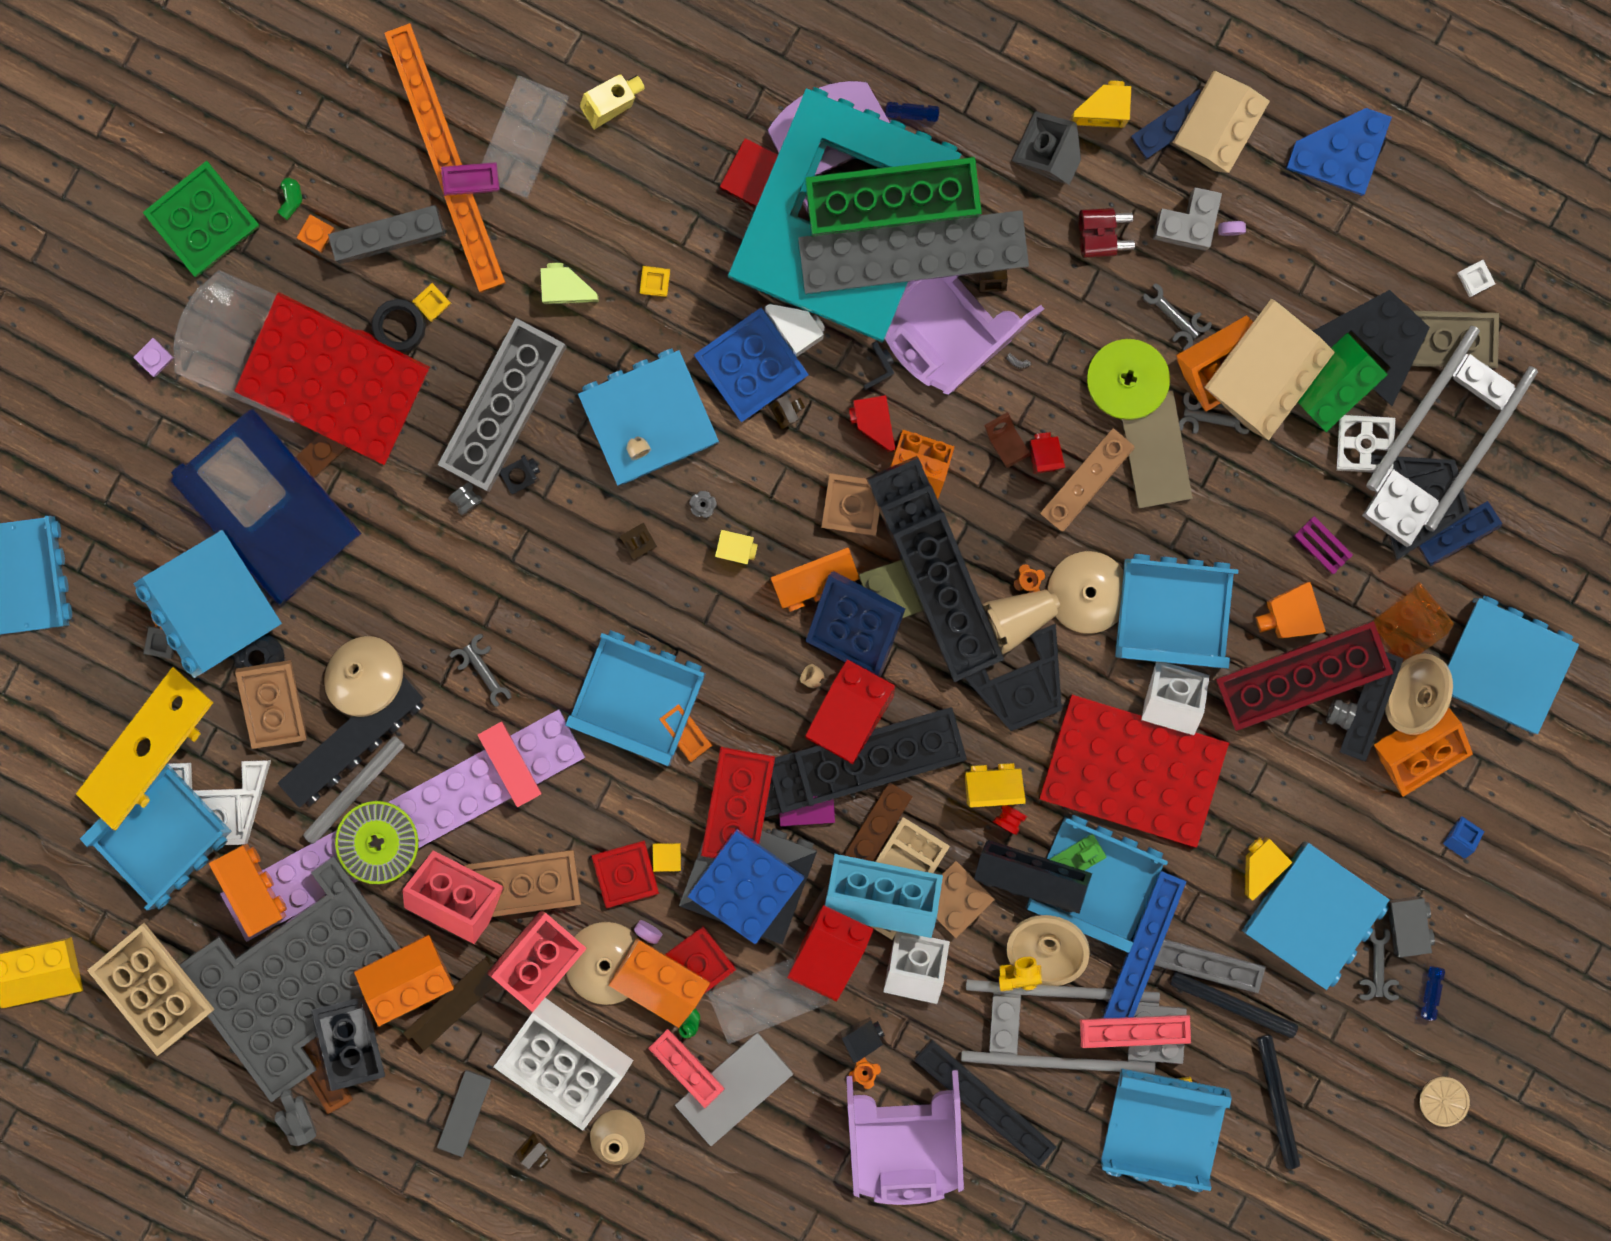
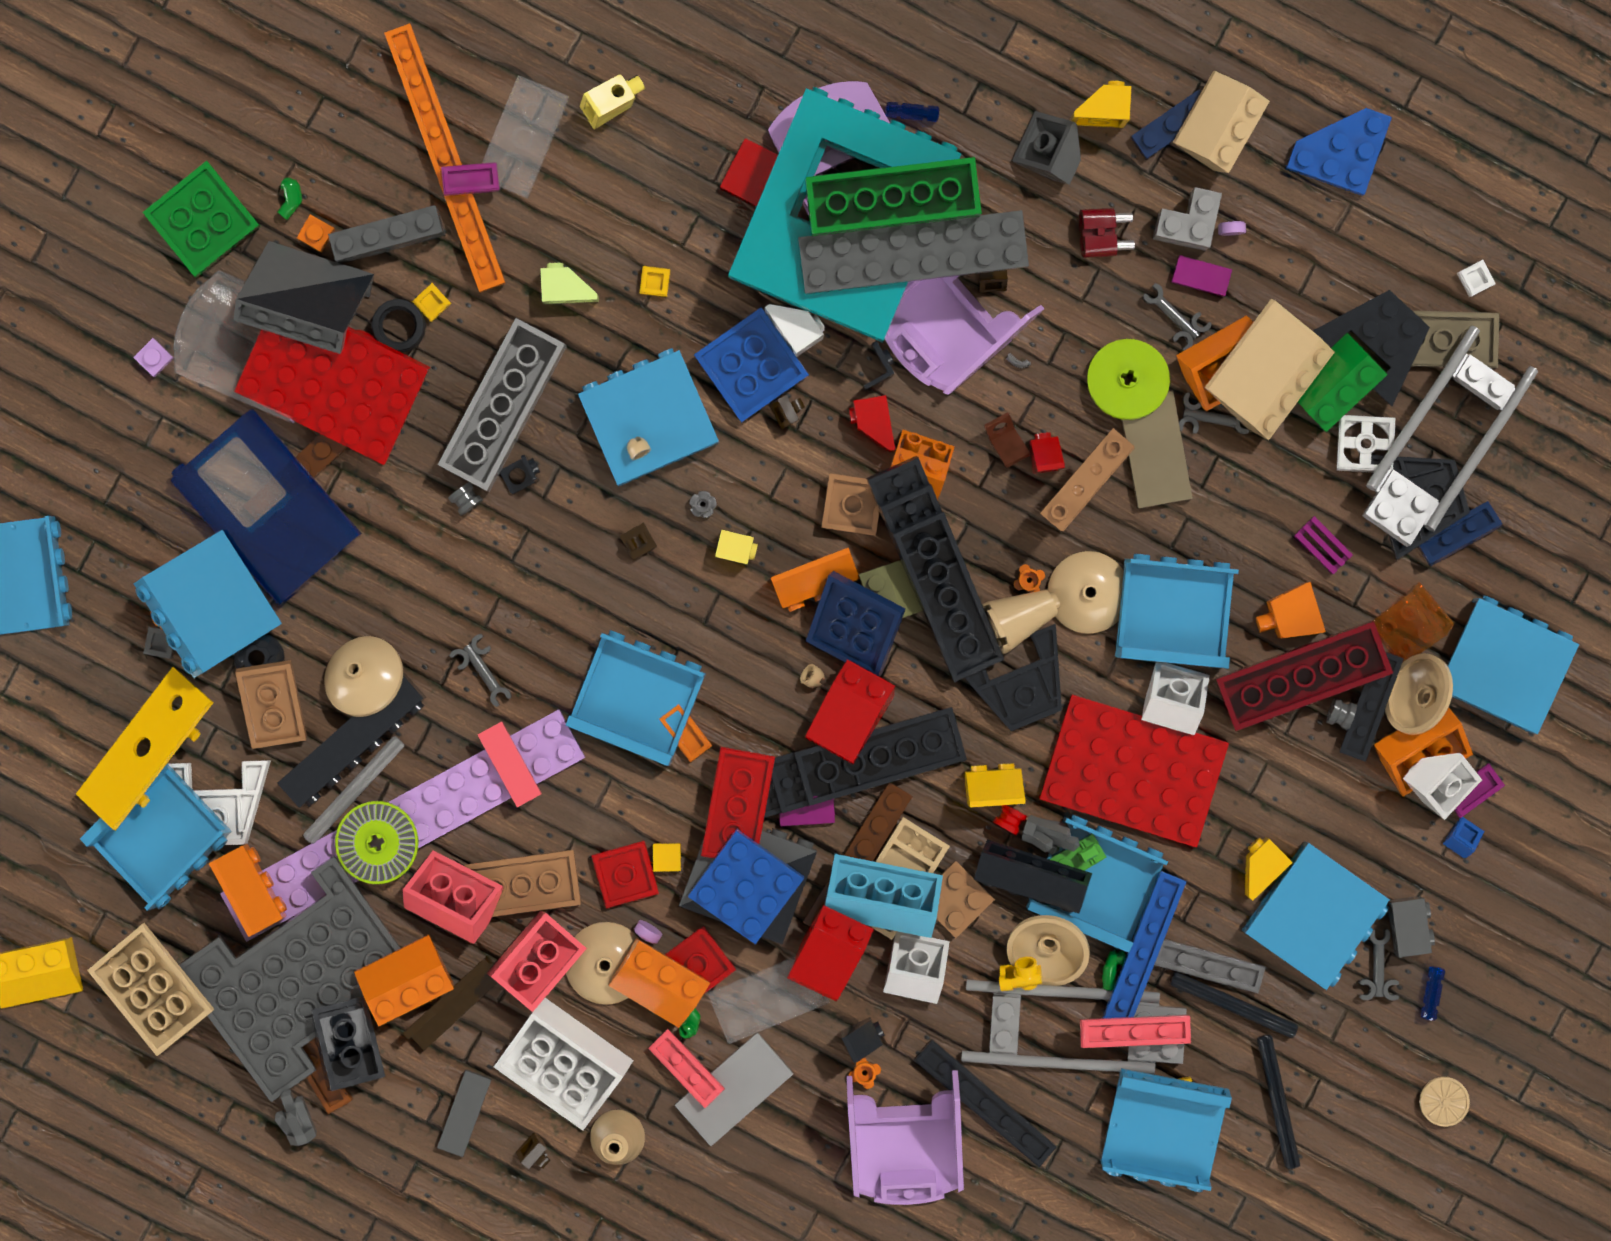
none -> dark grey panel [233,241,374,354]
none -> dark grey rock [1022,815,1080,855]
none -> green arm [1102,949,1126,990]
none -> magenta tile [1171,255,1232,297]
none -> white slope [1403,753,1482,820]
none -> magenta tile [1454,763,1505,818]

